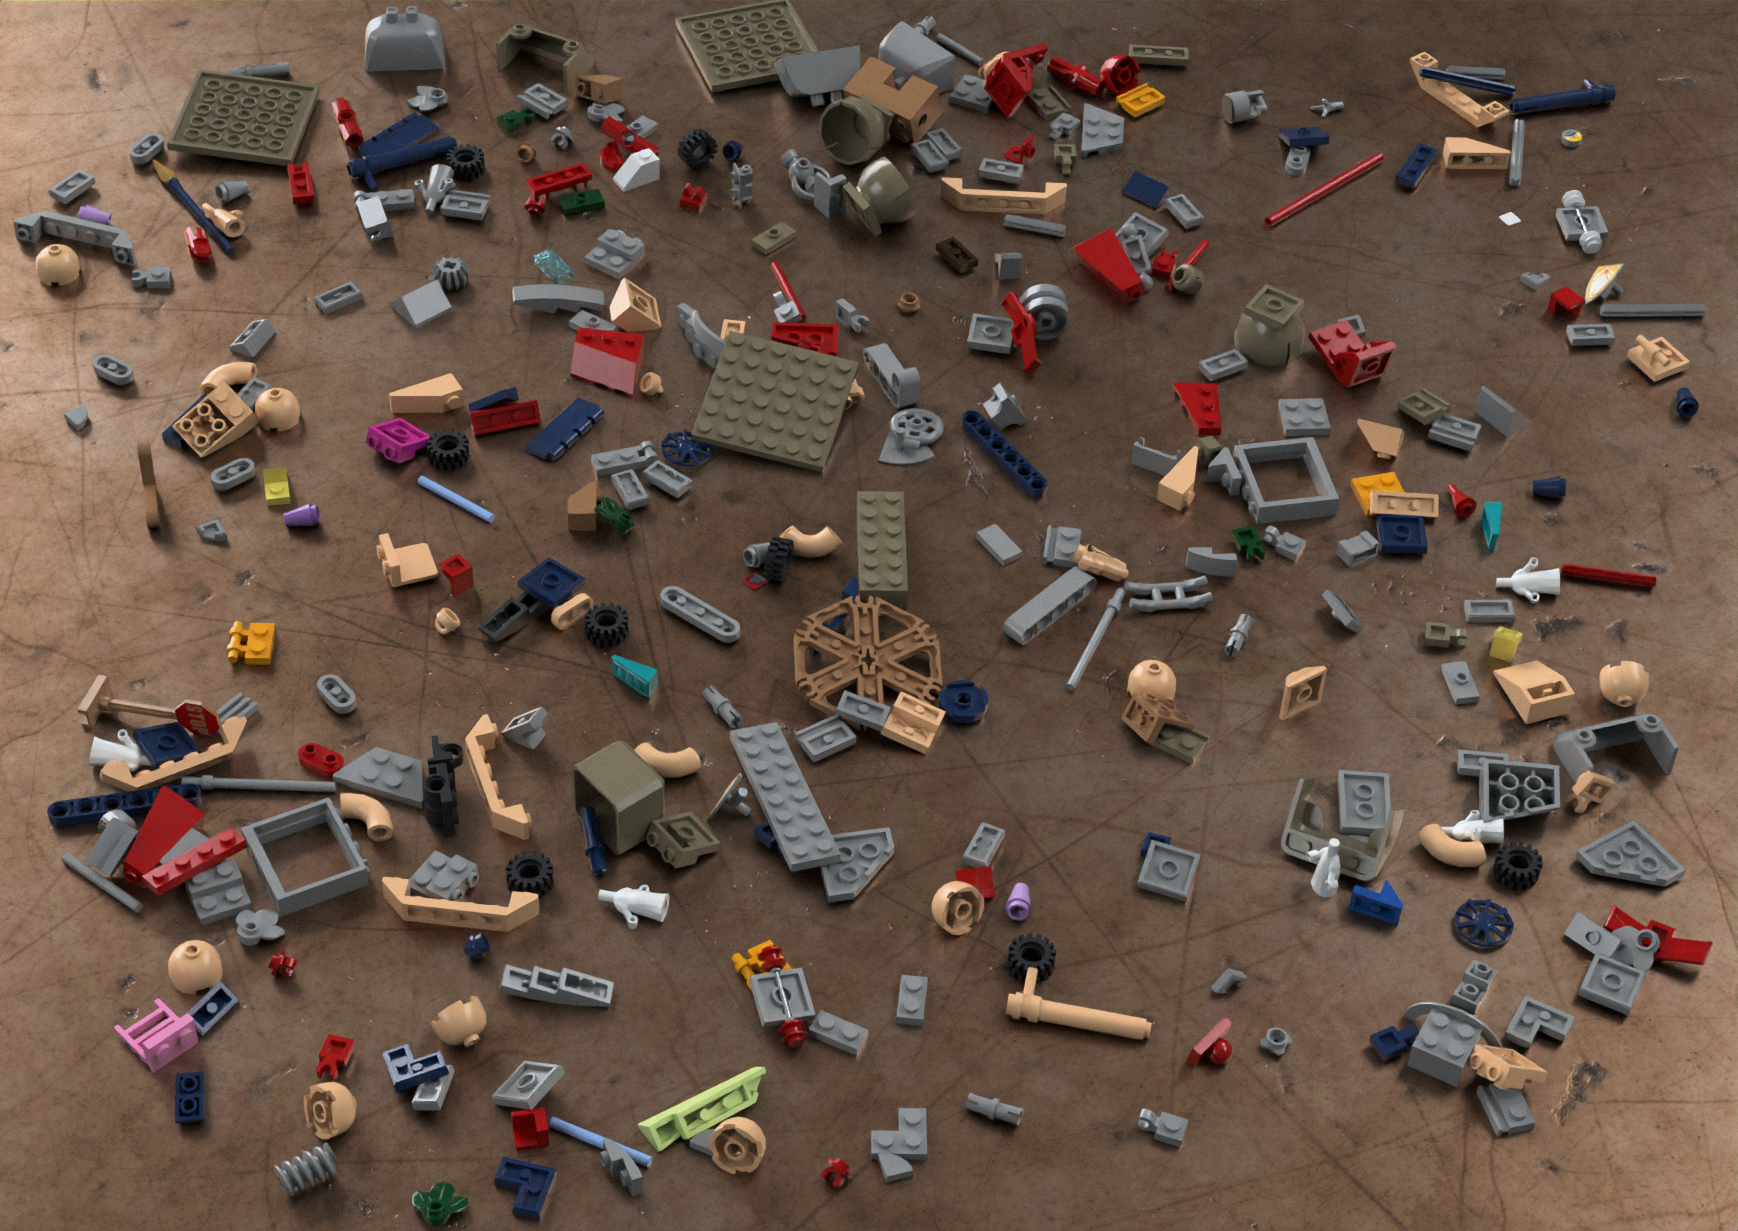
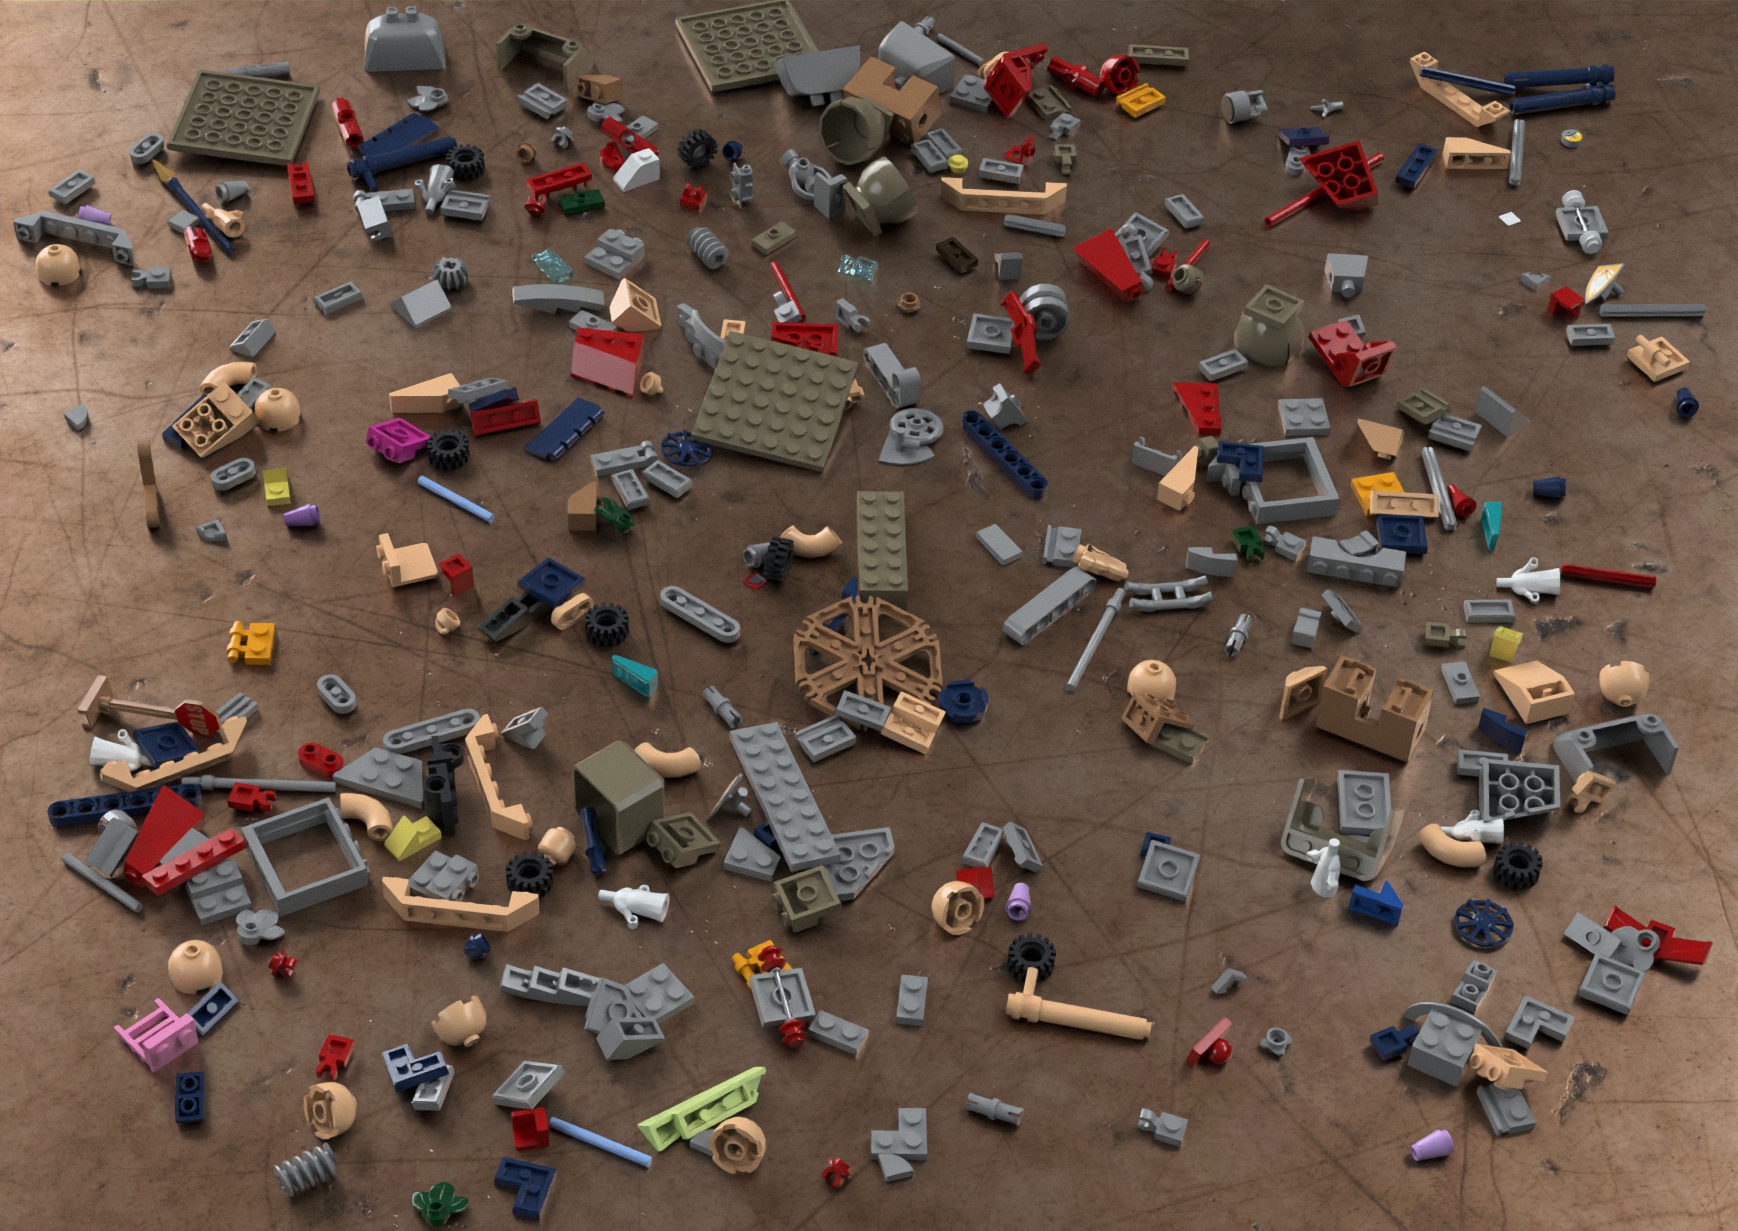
light grey plate [93,354,134,385] -> none
dark green plate [497,107,536,134] -> none
light grey slope [600,1138,643,1196] -> none
light grey wing [1081,103,1124,158] -> none
dark blue slope [1122,171,1169,209] -> none
light grey axle [1446,66,1506,80] -> none
light grey plate [1575,820,1686,887] -> none
none -> light grey tile [168,210,199,233]
none -> red plate [227,782,277,812]
none -> light grey plate [383,709,480,754]
none -> light yellow slope [384,815,442,862]
none -> light grey plate [448,377,508,404]
none -> light nougat head [538,827,576,866]
none -> light grey plate [584,977,642,1035]
none -> light grey slope [596,1017,665,1060]
none -> light grey plate [625,963,695,1025]
none -> light grey piece [686,227,729,269]
none -> light grey wing [723,827,781,882]
none -> dark tan plate [772,865,842,933]
none -> clear light blue plate [838,254,879,281]
none -> light yellow plate [948,155,968,173]
none -> light grey plate [1003,821,1043,872]
none -> dark blue tile [1217,441,1264,483]
none -> light grey piece [1291,607,1322,649]
none -> red wedge [1299,140,1378,210]
none -> light grey arch [1307,537,1406,588]
none -> medium nougat piece [1316,655,1434,762]
none -> light grey torso [1325,253,1368,298]
none -> lavender cone [1410,1129,1454,1161]
none -> light grey axle [1421,447,1457,531]
none -> dark blue slope [1478,708,1528,753]
none -> dark blue cylinder [1504,64,1614,88]

